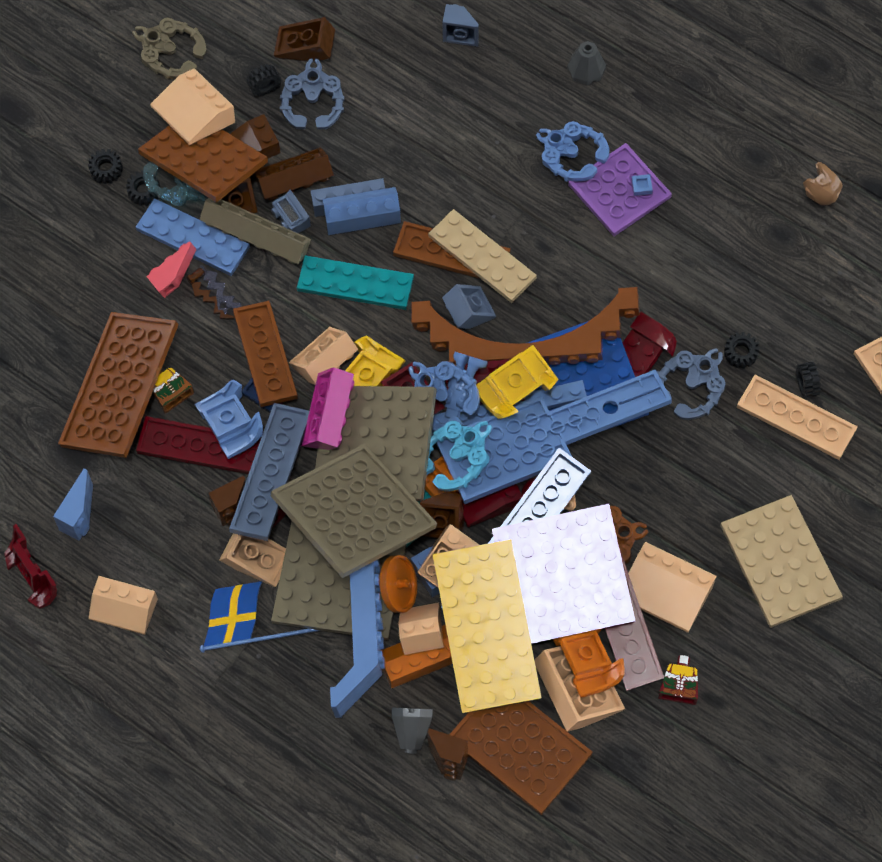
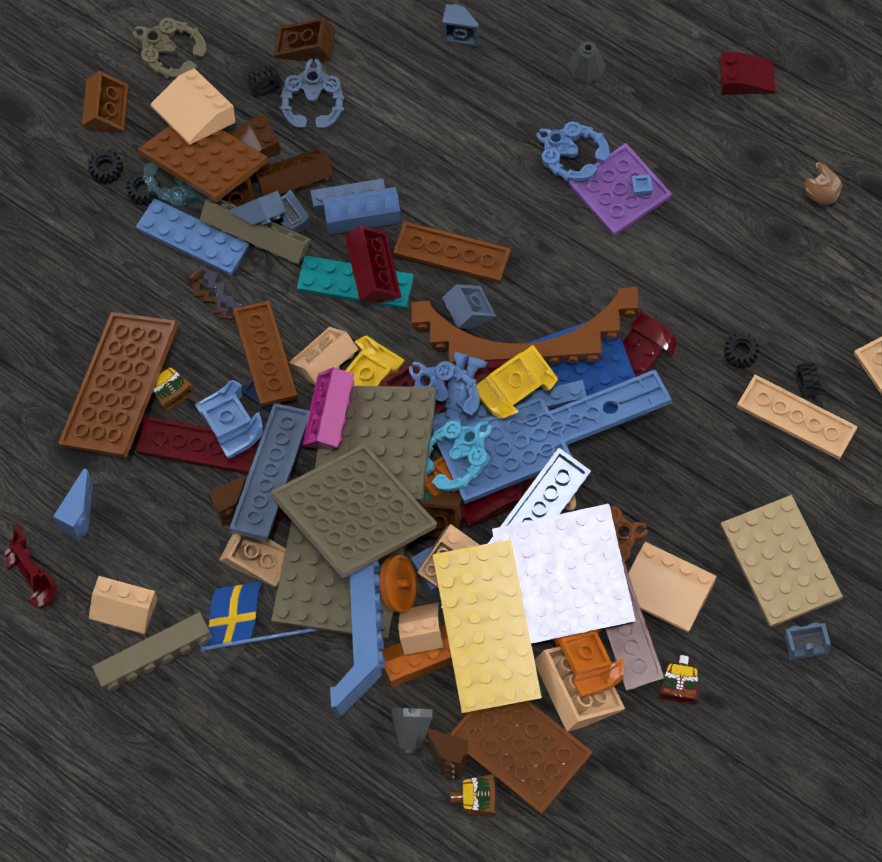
coral slope [146,241,196,298] -> none
tan plate [428,209,537,303] -> none
sand blue piece [655,348,725,420] -> none
none -> dark orange slope [82,71,128,132]
none -> dark tan brick [92,612,212,692]
none -> sand blue slope [230,191,286,225]
none -> dark red slope [345,225,401,304]
none -> torso [451,774,497,818]
none -> dark red slope [719,52,776,95]
none -> sand blue window [784,623,831,660]

